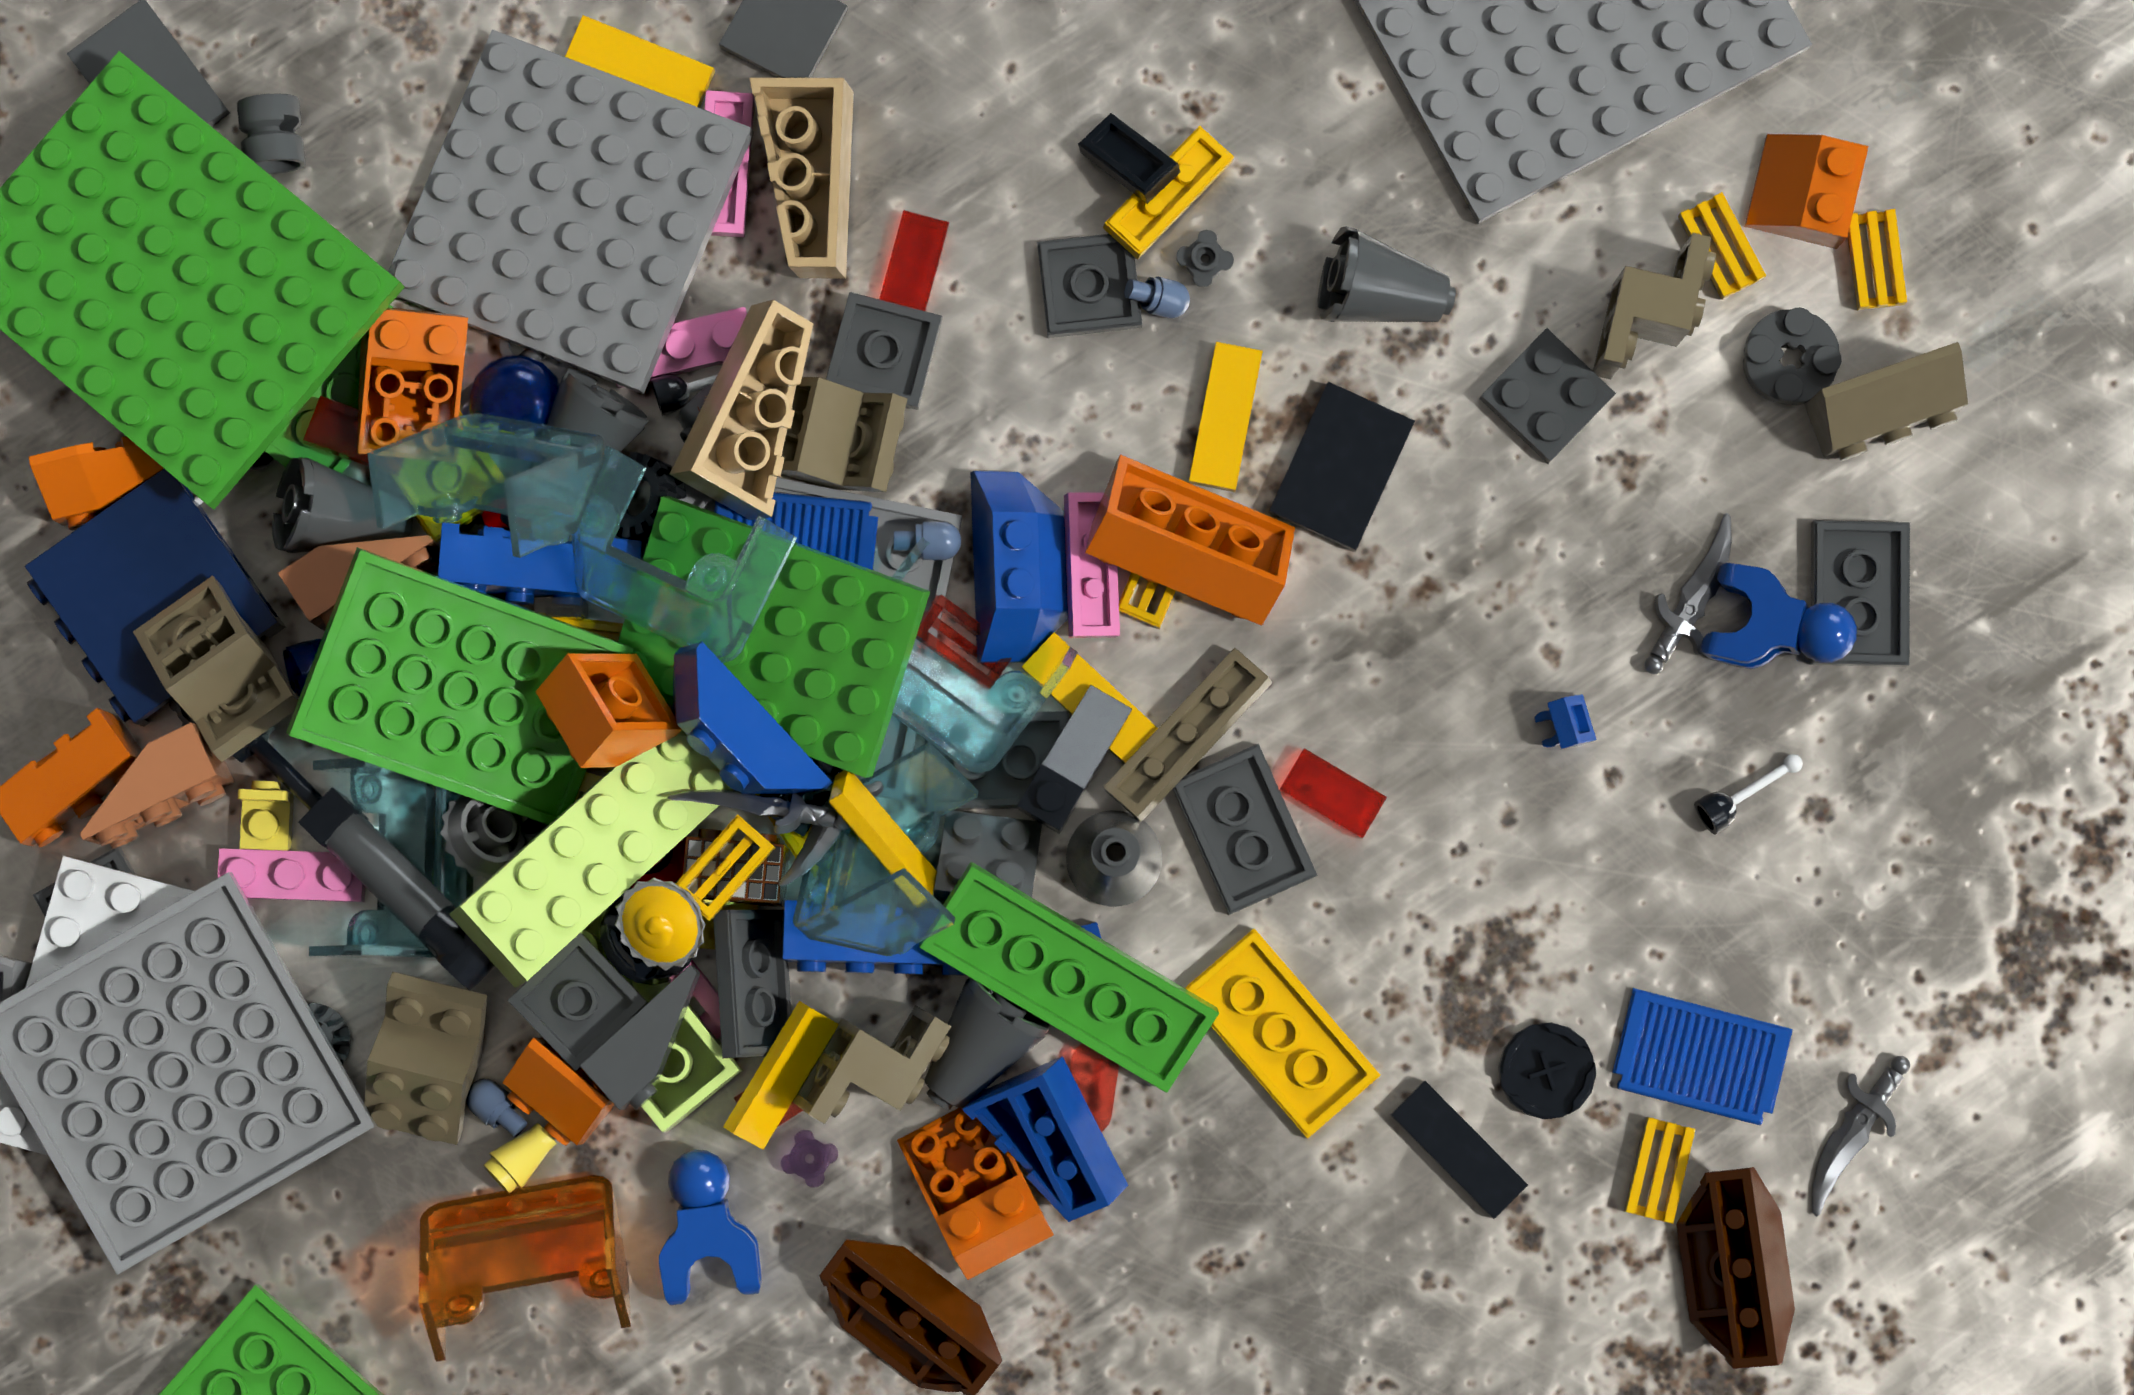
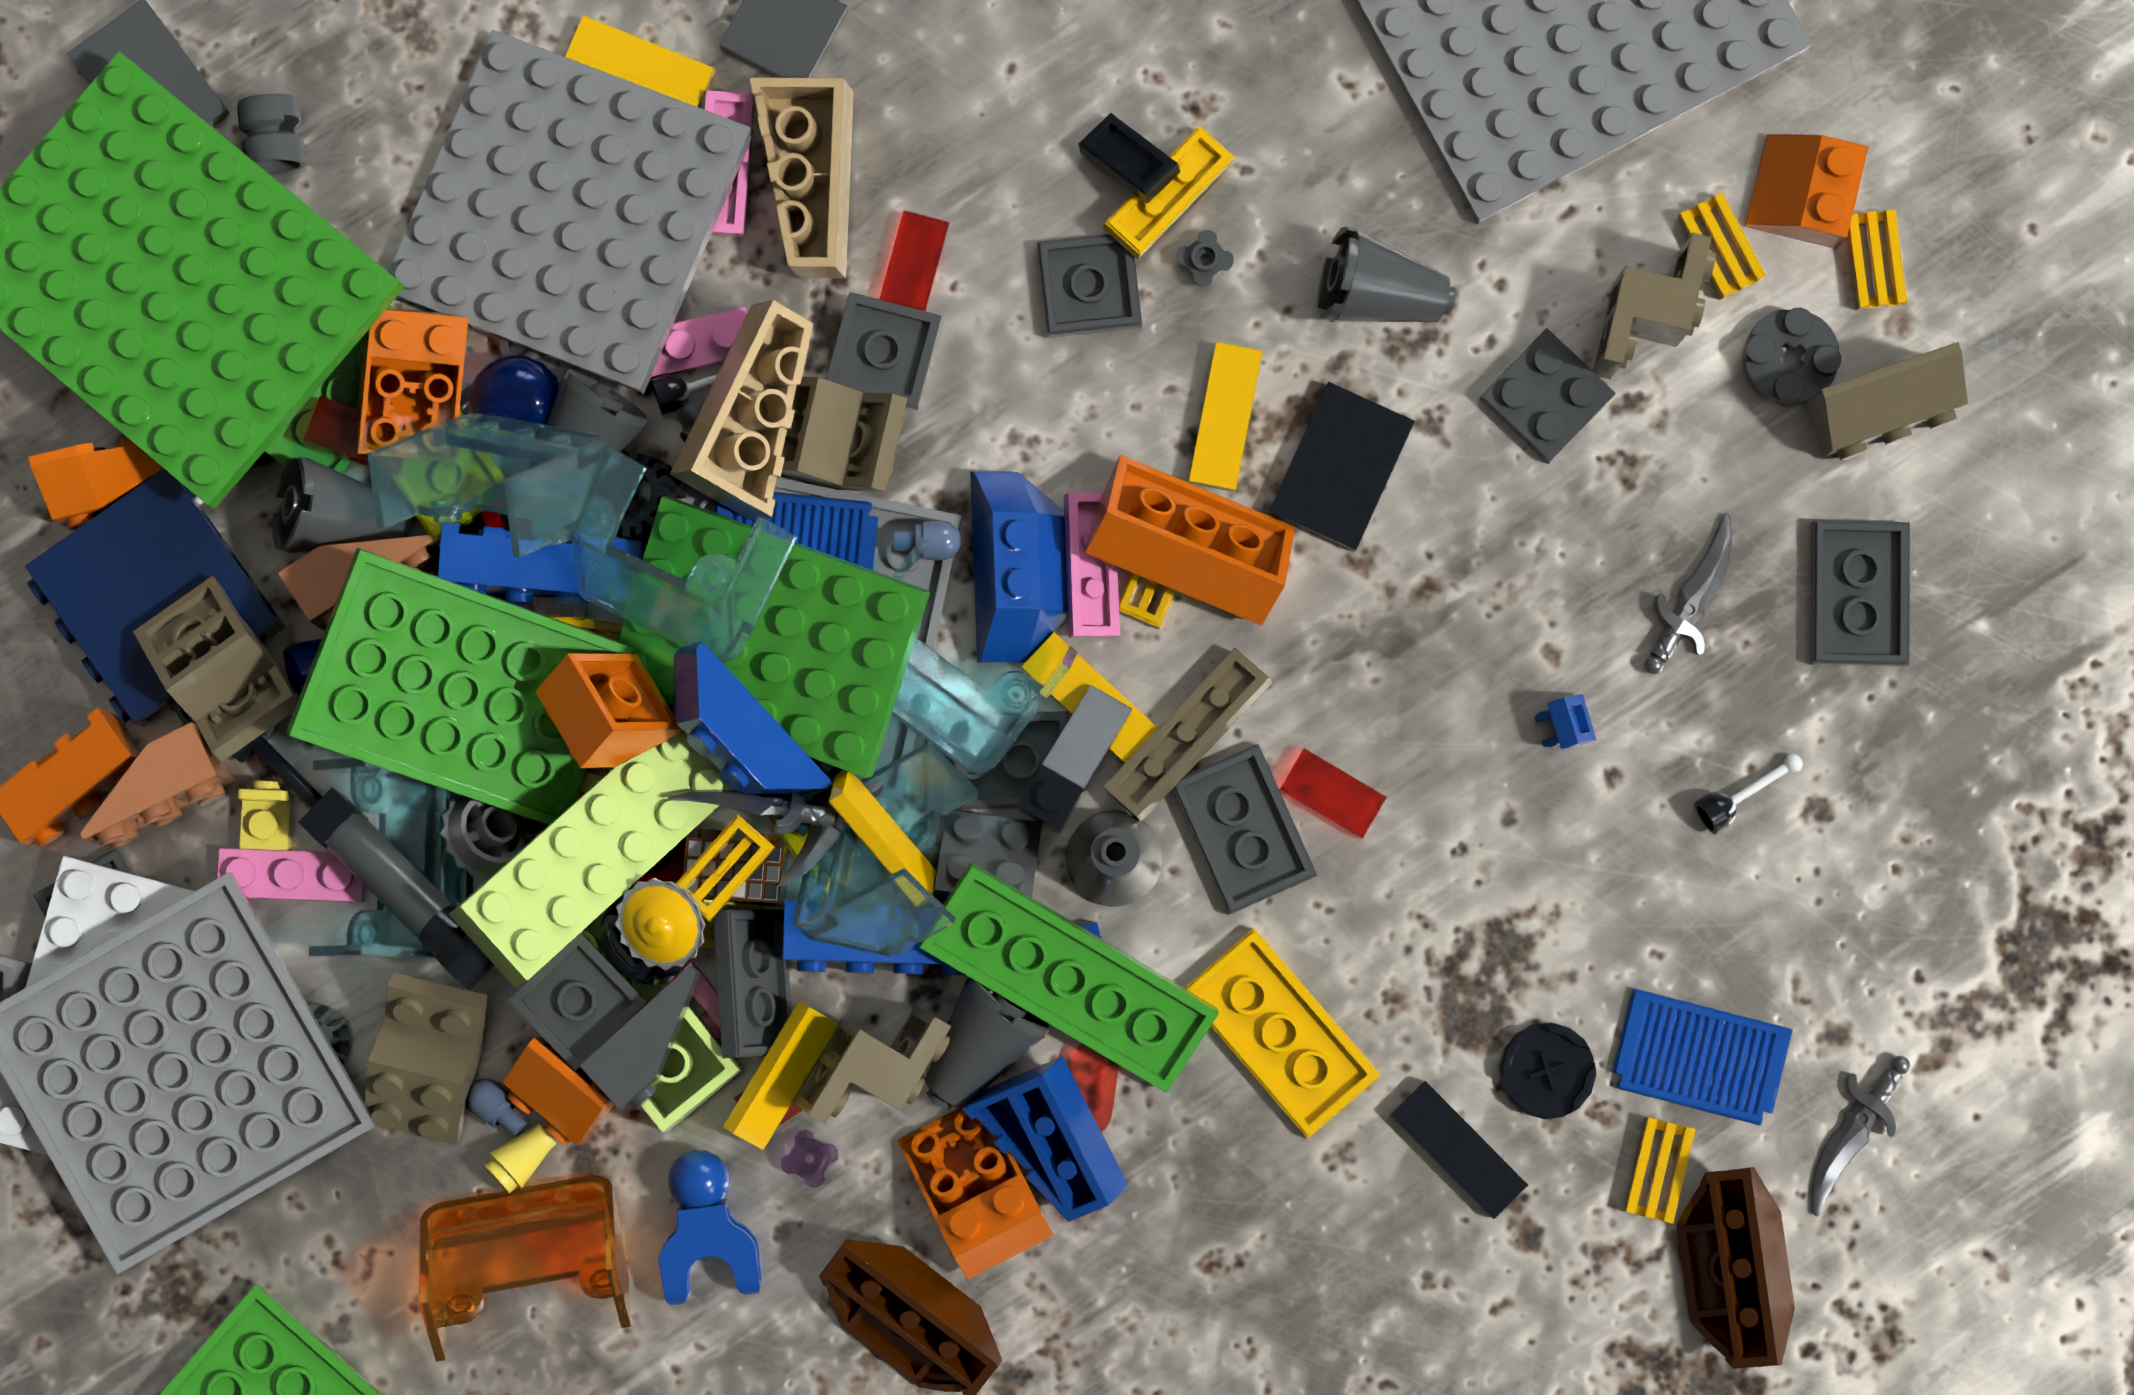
clear red tile [916,594,1012,690] -> none
sand blue cylinder [1124,276,1190,318] -> none
blue piece [1700,563,1857,669] -> none

